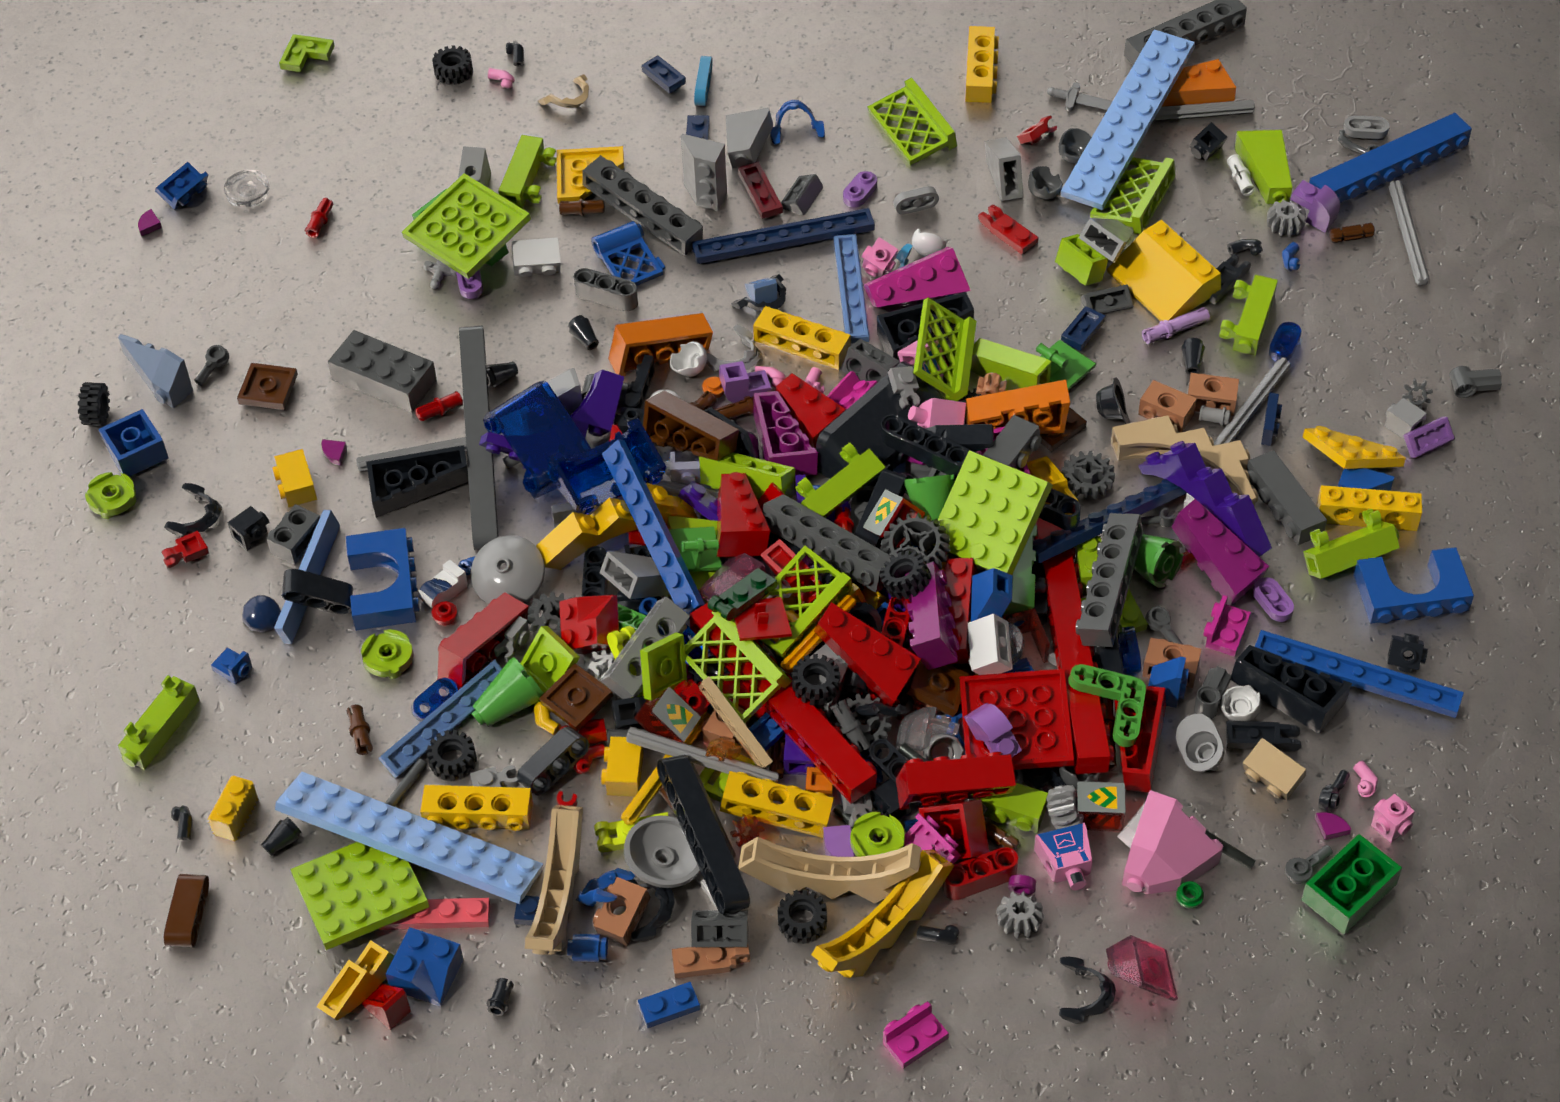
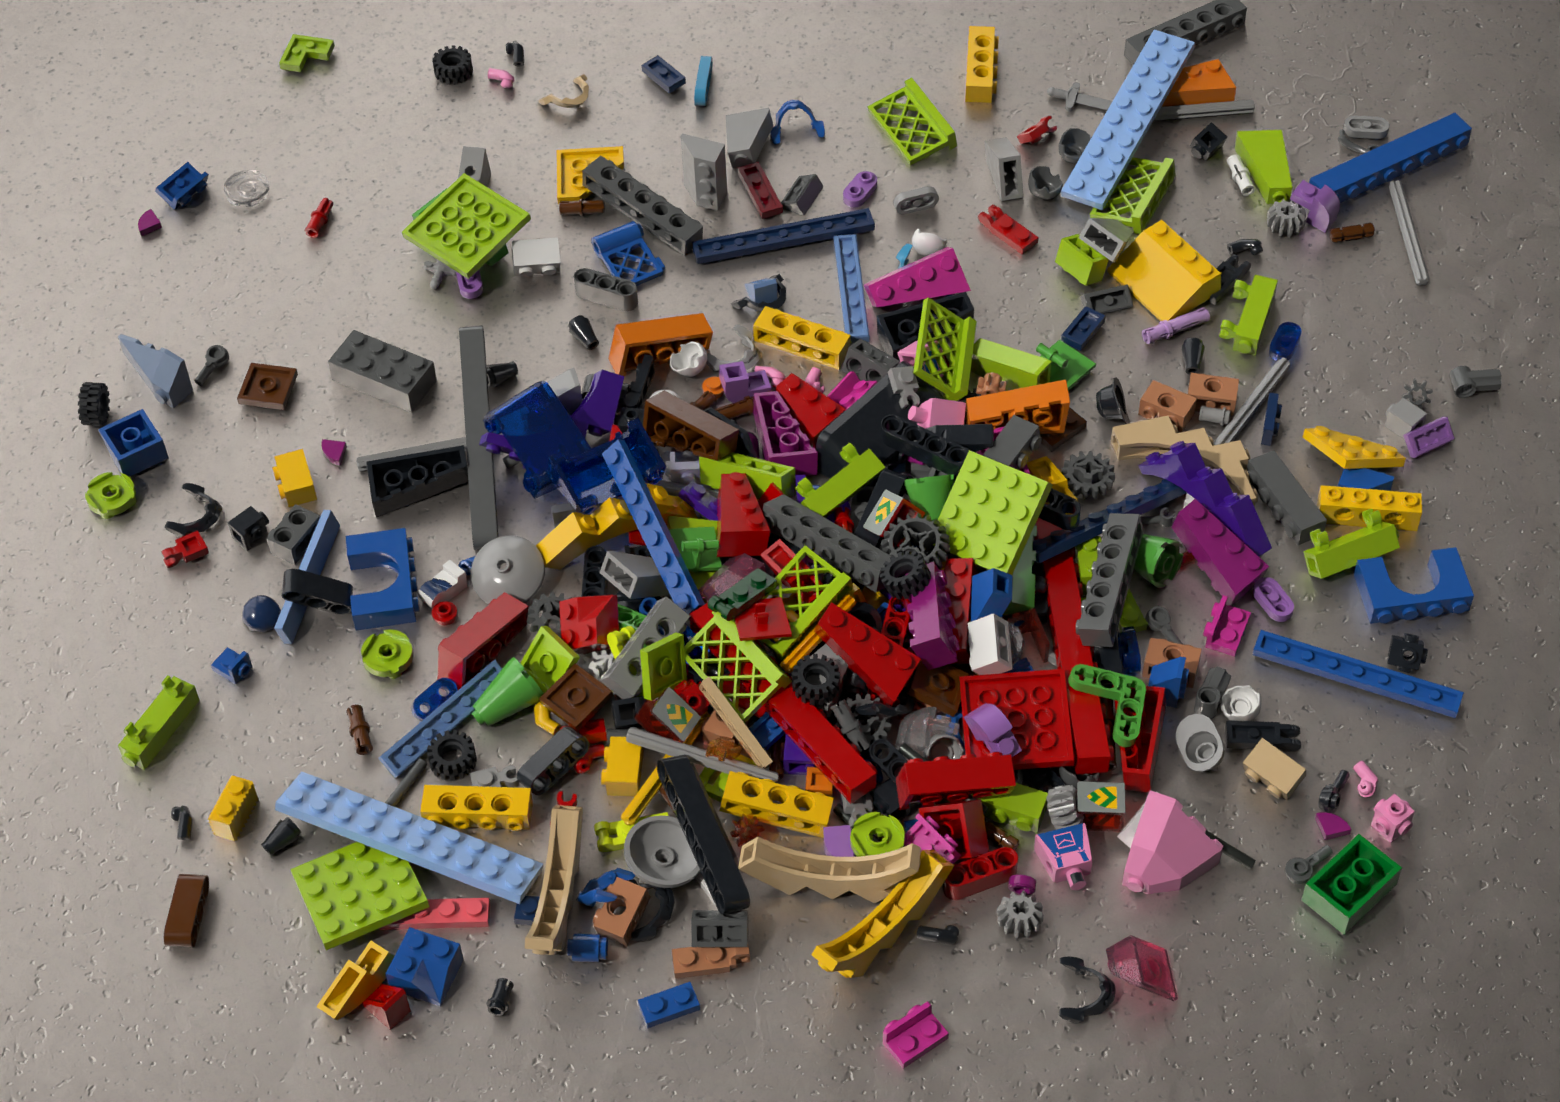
red axle [415,391,463,421] -> none
light grey plate [494,616,530,662] -> none
lime brick [498,135,557,209] -> none
dark blue plate [686,115,710,140] -> none
black tyre [777,889,827,944] -> none
bright pink brick [862,237,898,277] -> none
green plate [1176,881,1204,908] -> none
black wedge [1231,645,1352,734] -> none
blue arm [1282,242,1300,271] -> none

